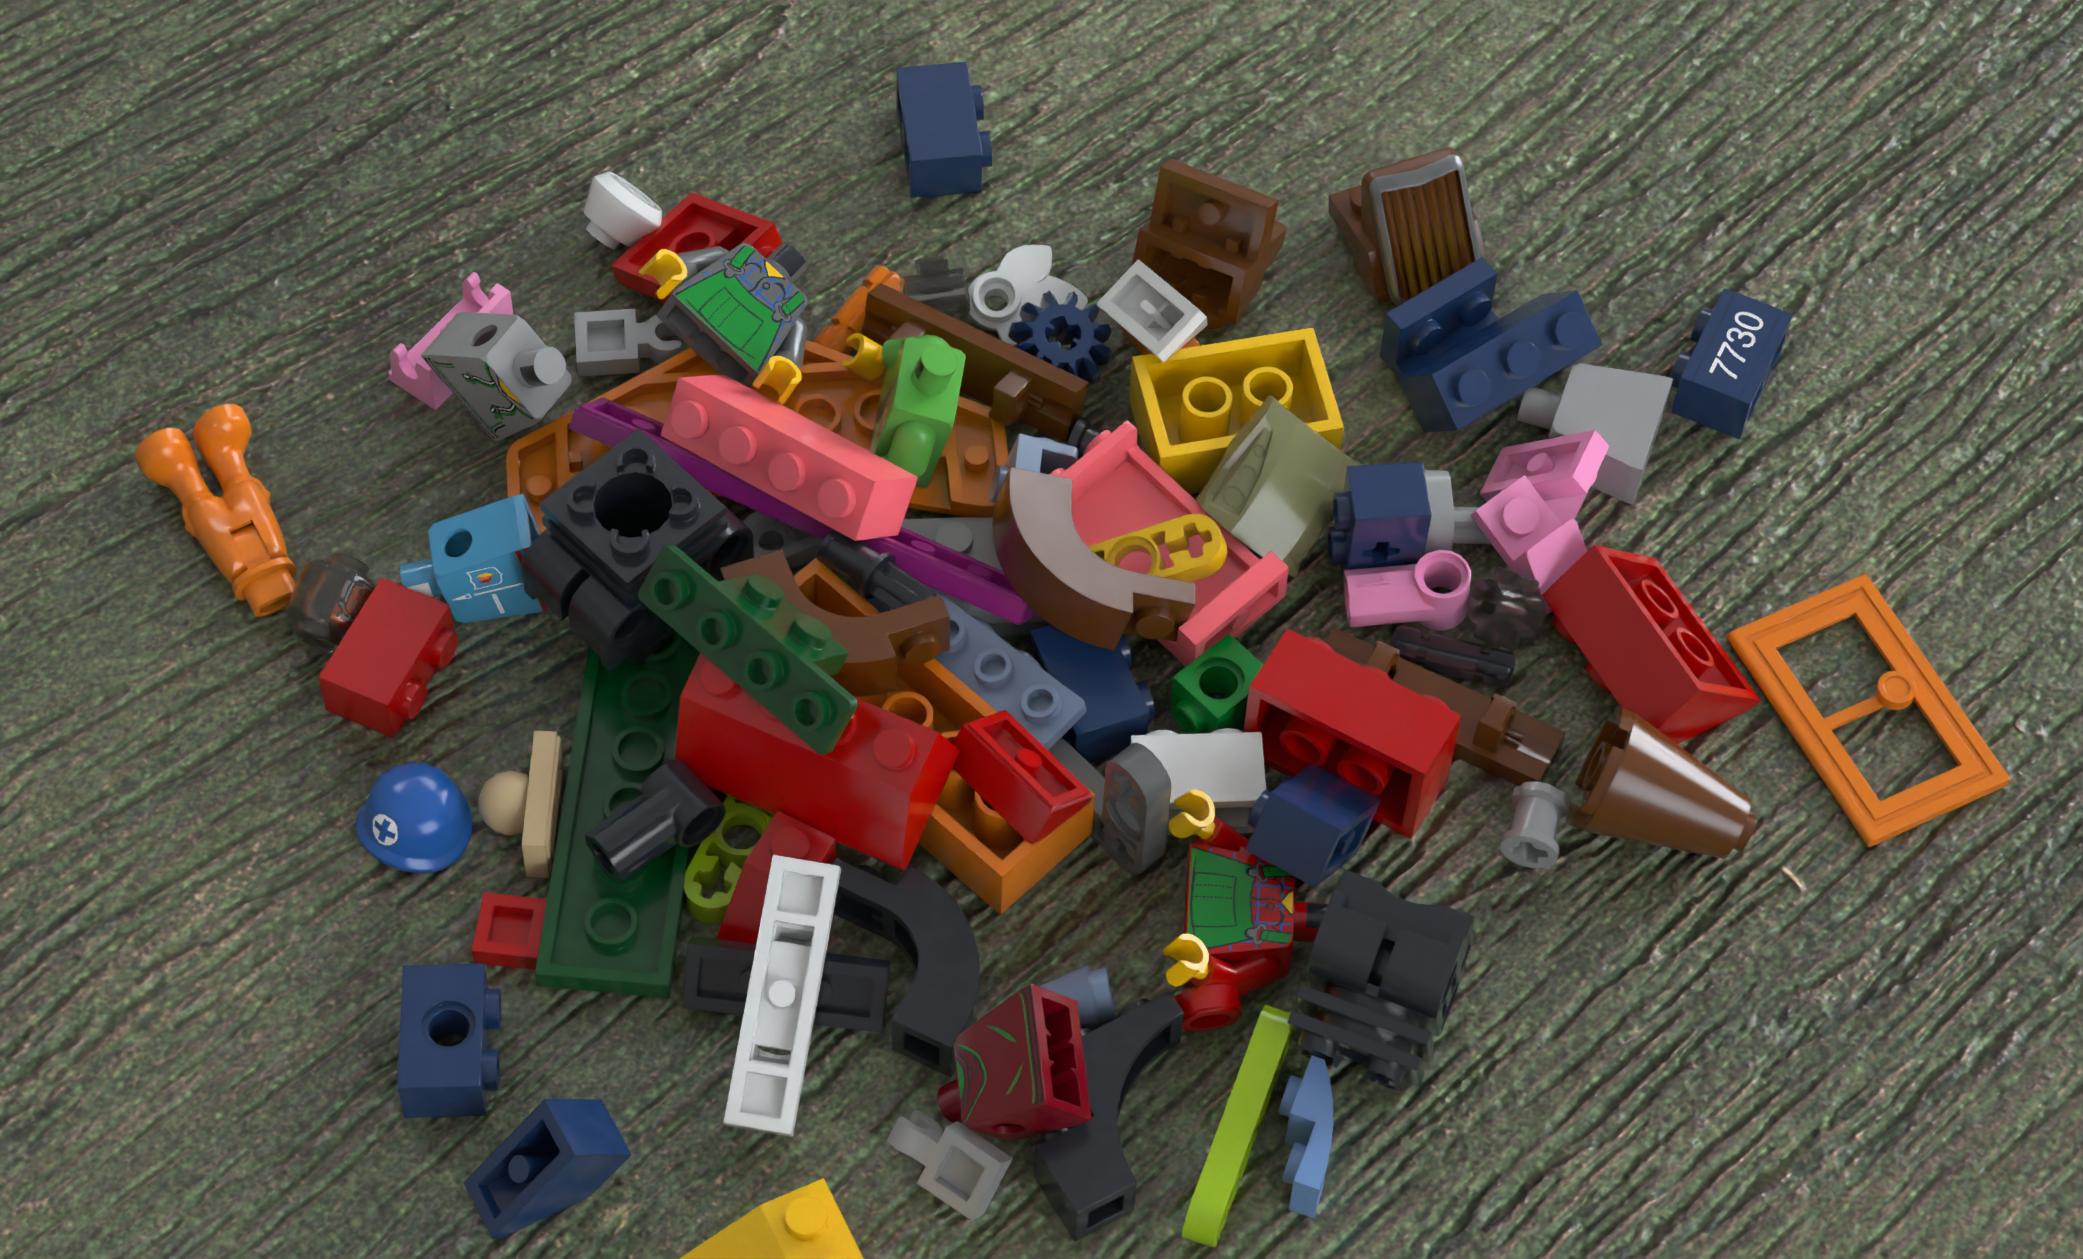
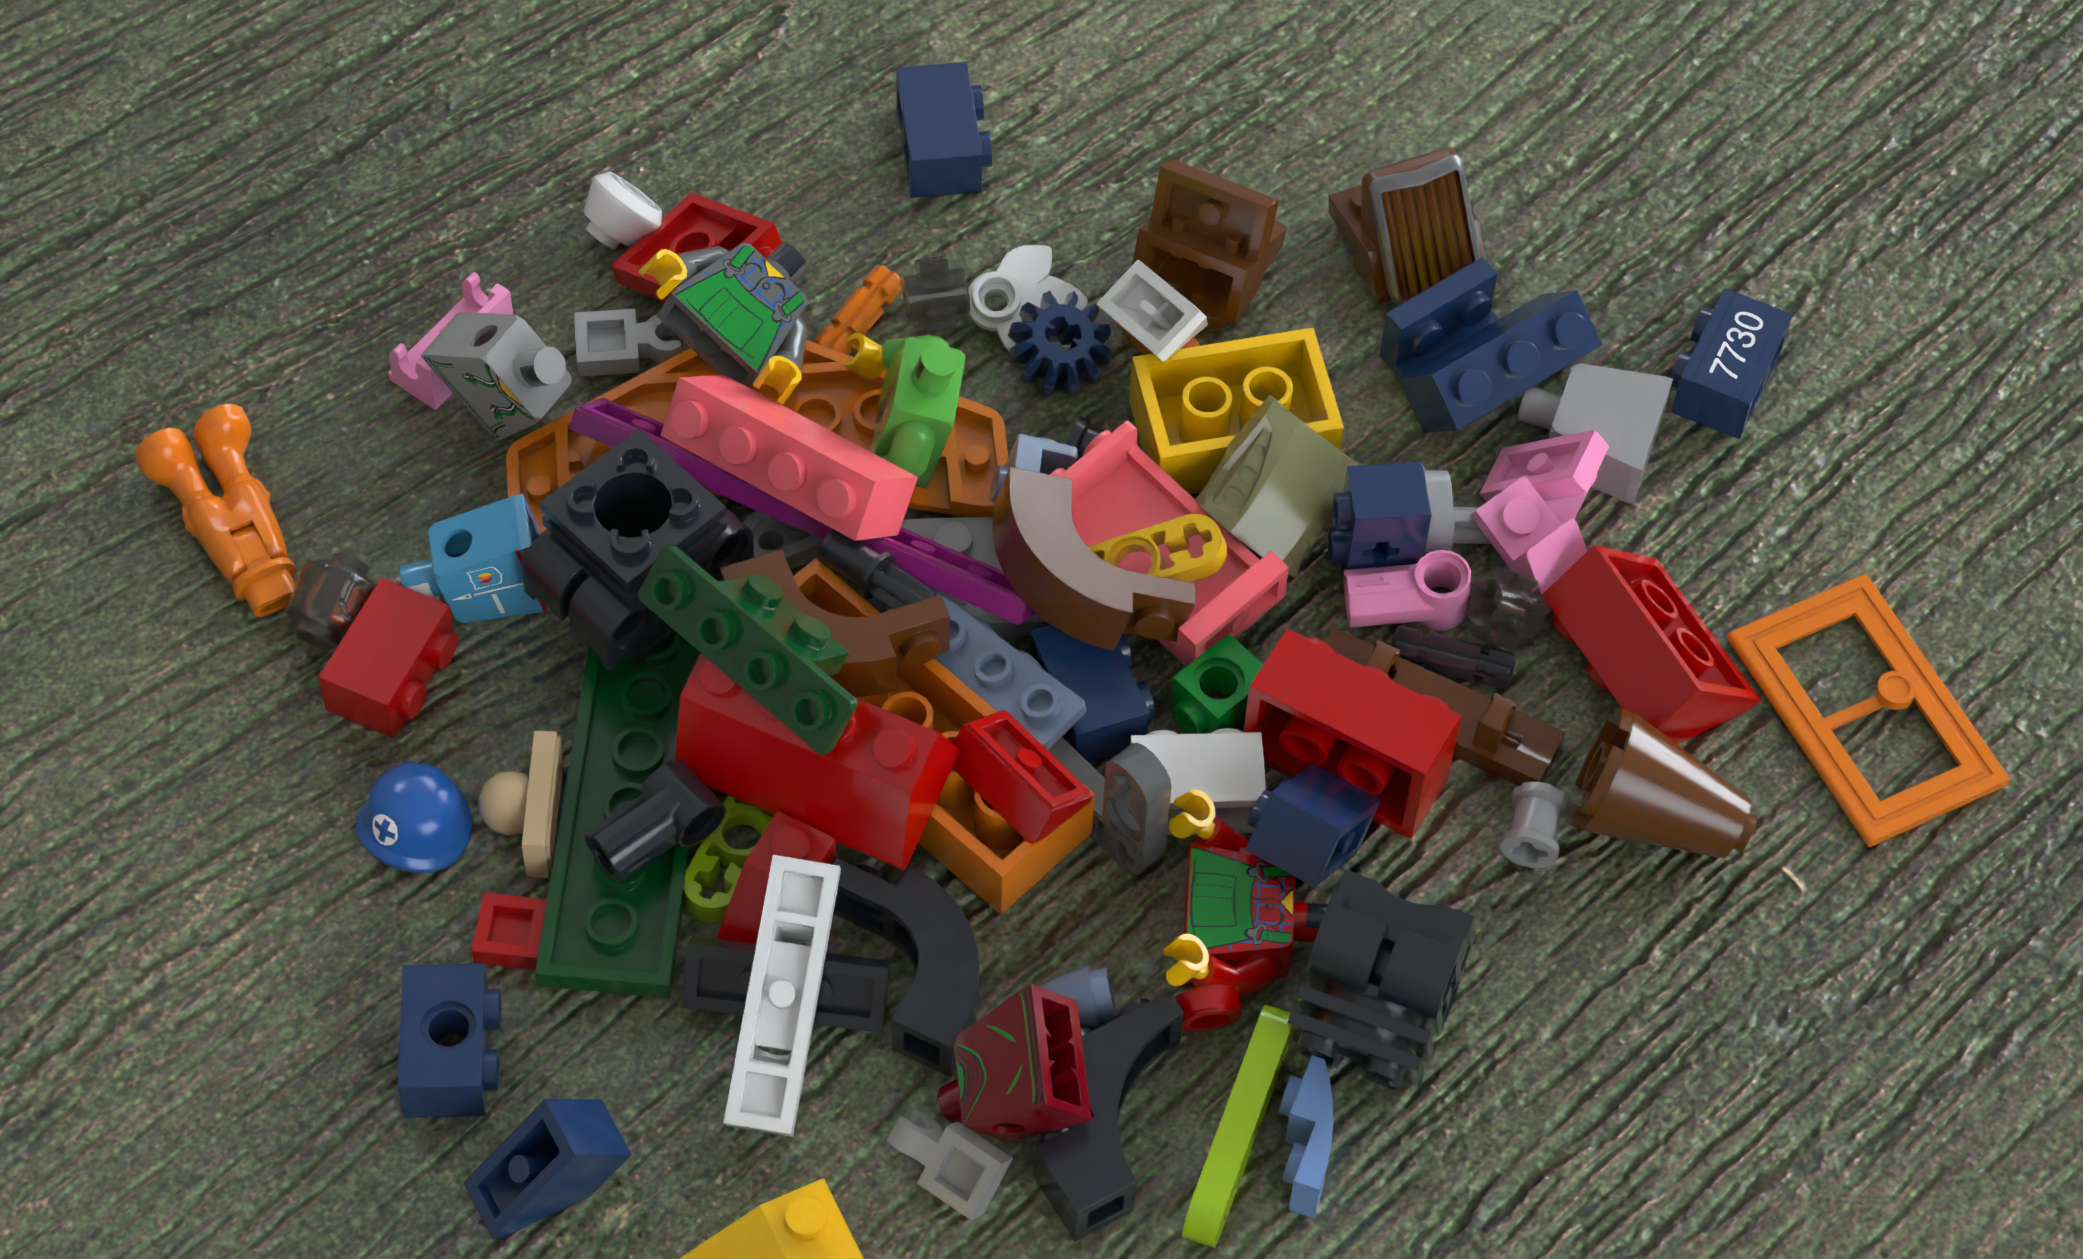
reddish brown hinge [861,283,1089,443] -> none

